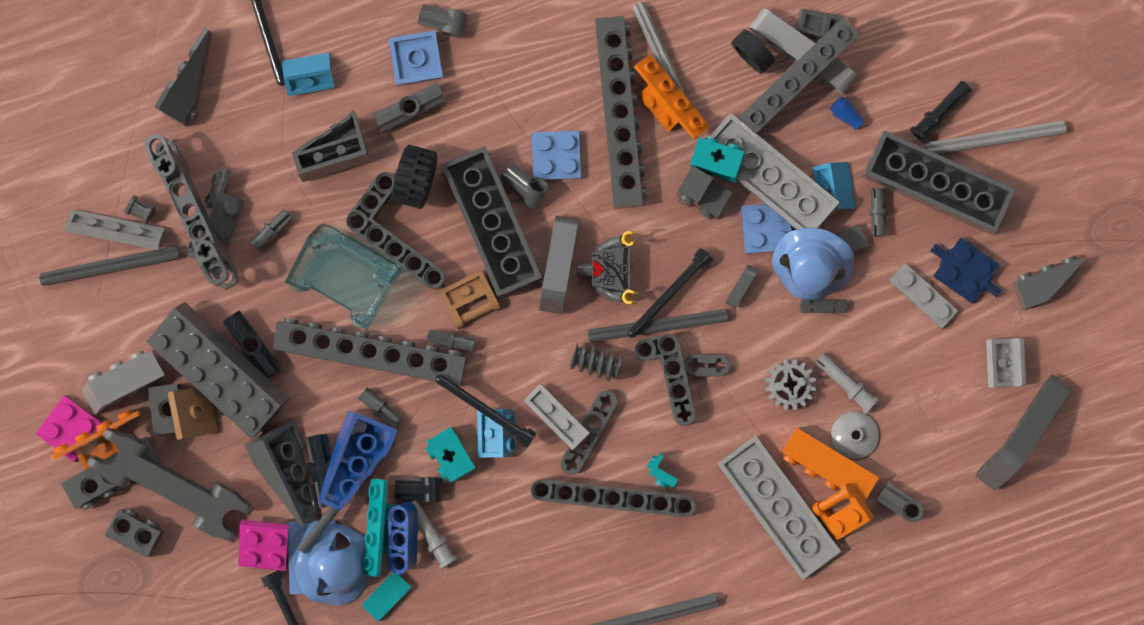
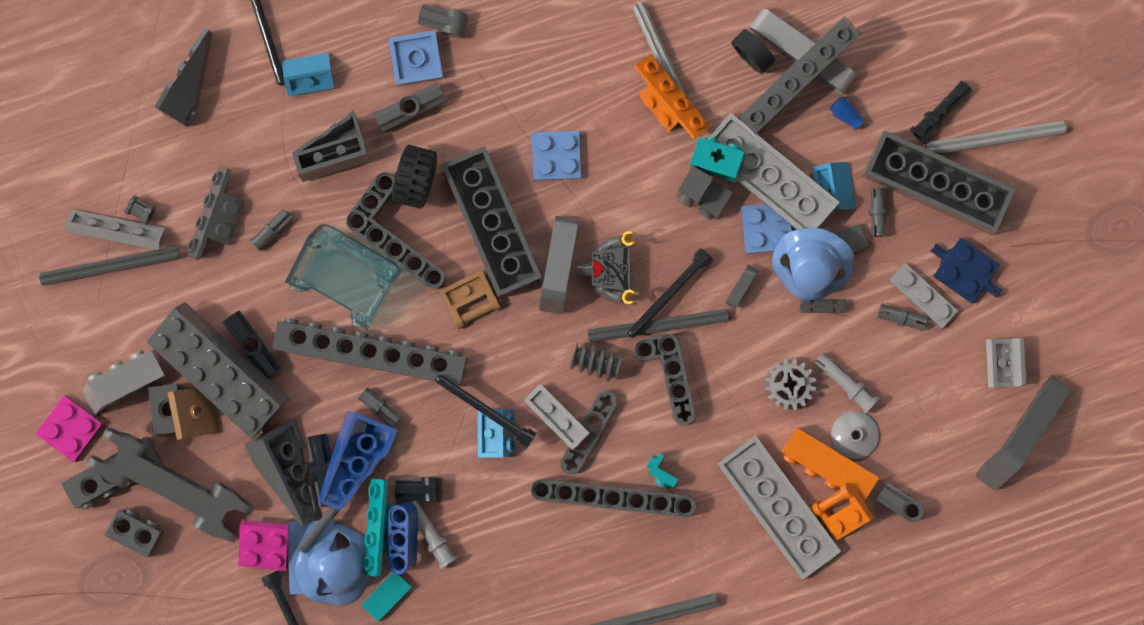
orange bracket [50,409,140,470] -> none
dark grey piece [145,133,239,290] -> none
teal brick [425,427,476,483] -> none
dark grey axle [427,330,475,353] -> none
dark grey piece [501,164,549,209] -> none
dark grey brick [595,16,647,209] -> none
dark grey beam [684,354,730,377] -> none
dark grey slope [796,8,850,38] -> none
dark grey slope [1012,256,1085,310] -> none
none -> dark grey pin [877,303,927,331]

